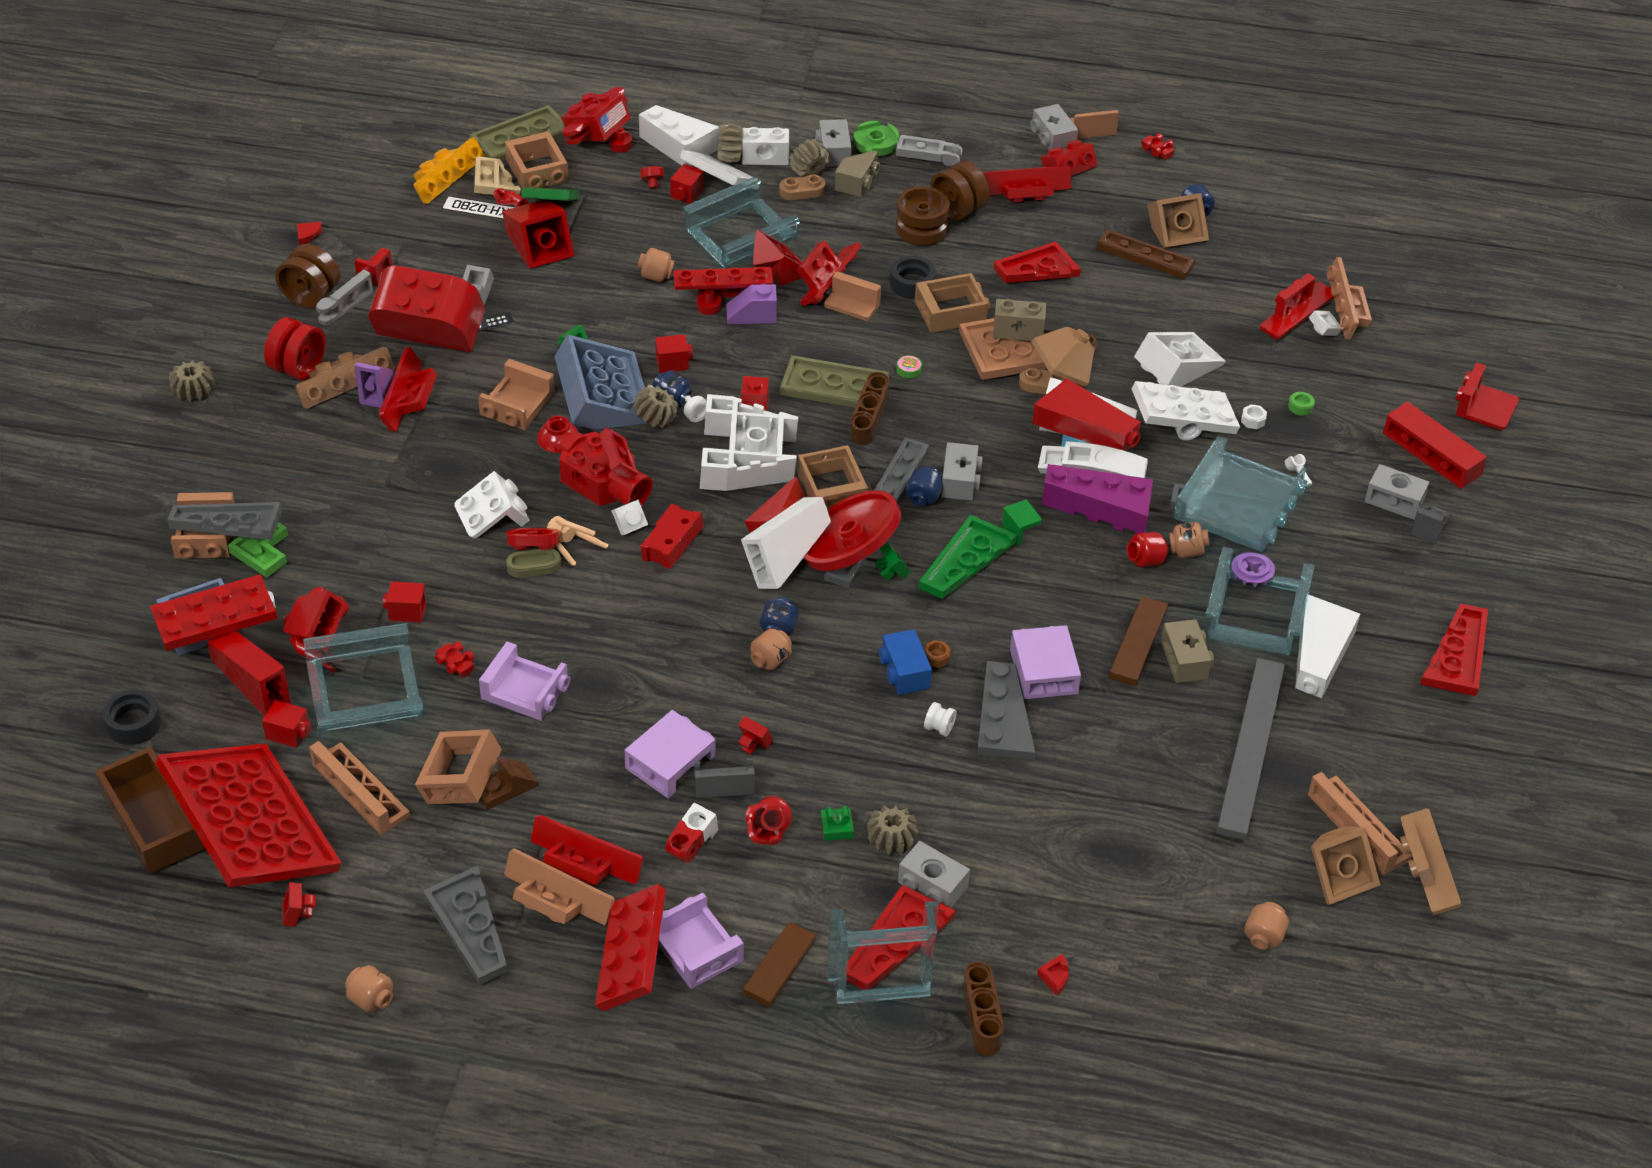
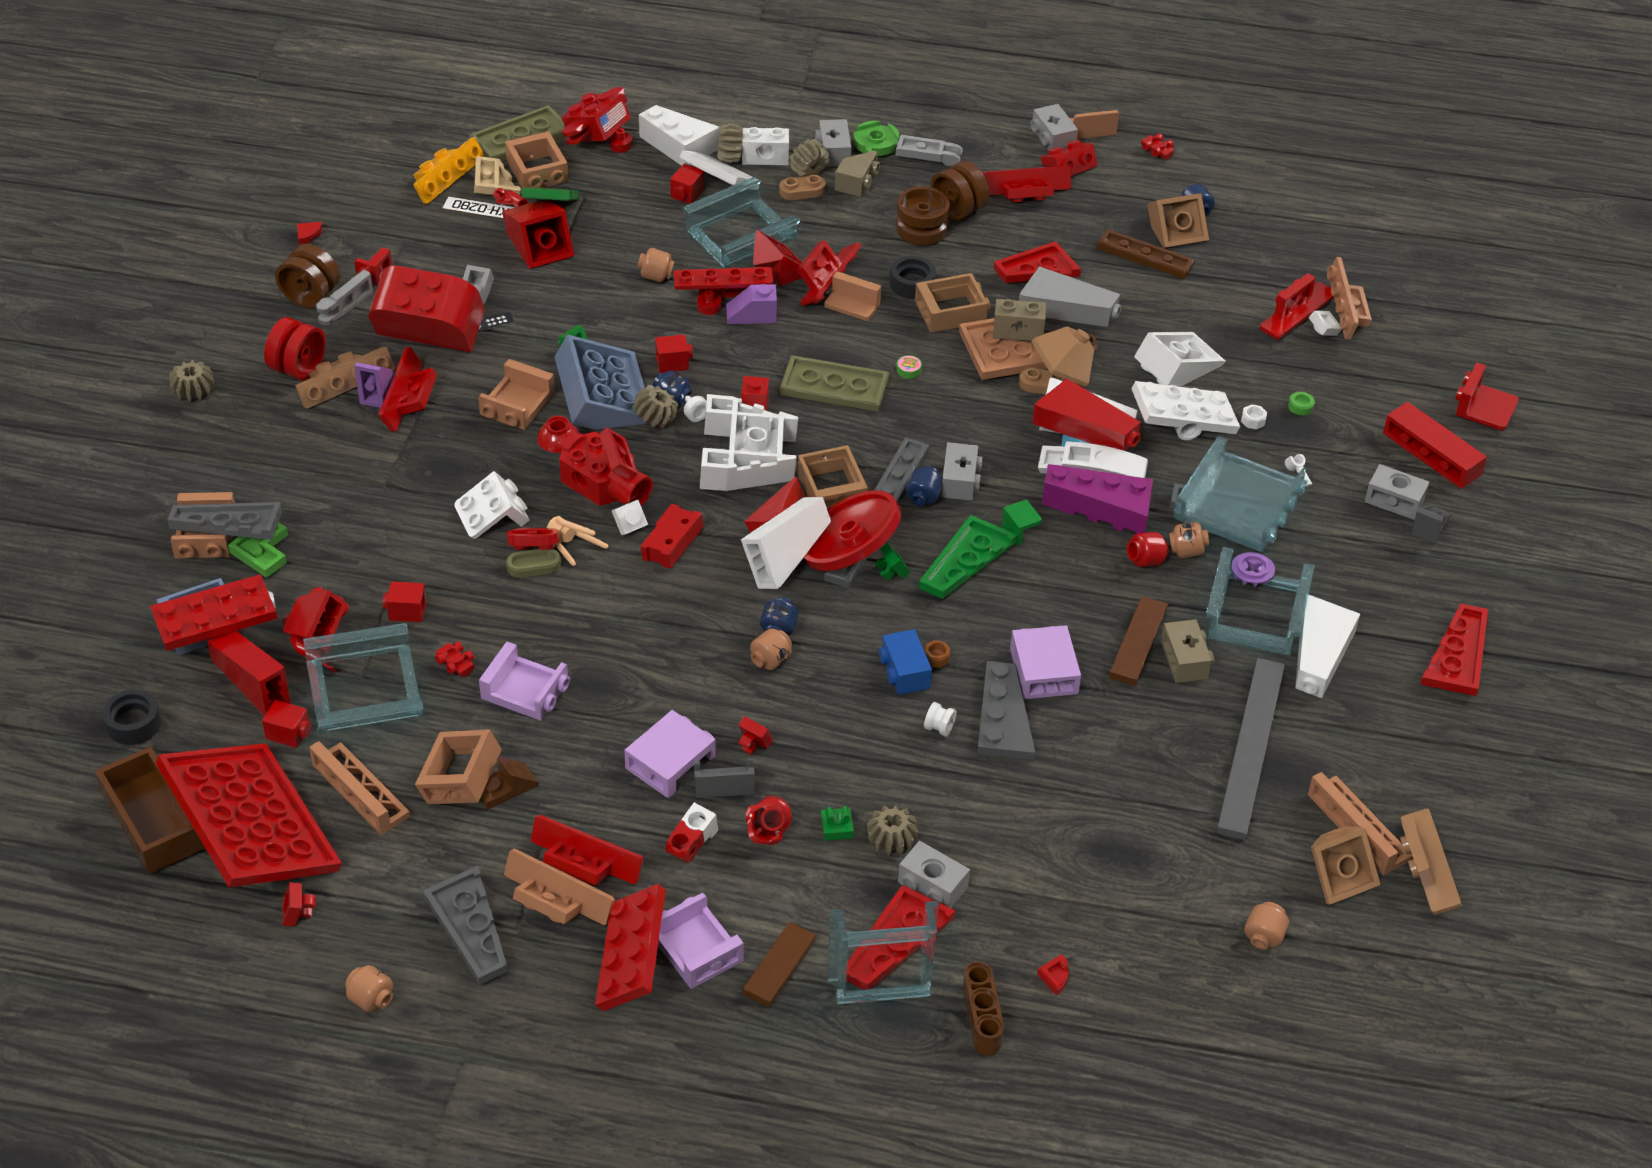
red tile [640,166,664,189] -> none
reddish brown beam [851,372,889,445] -> none
none -> light grey slope [1019,267,1121,327]

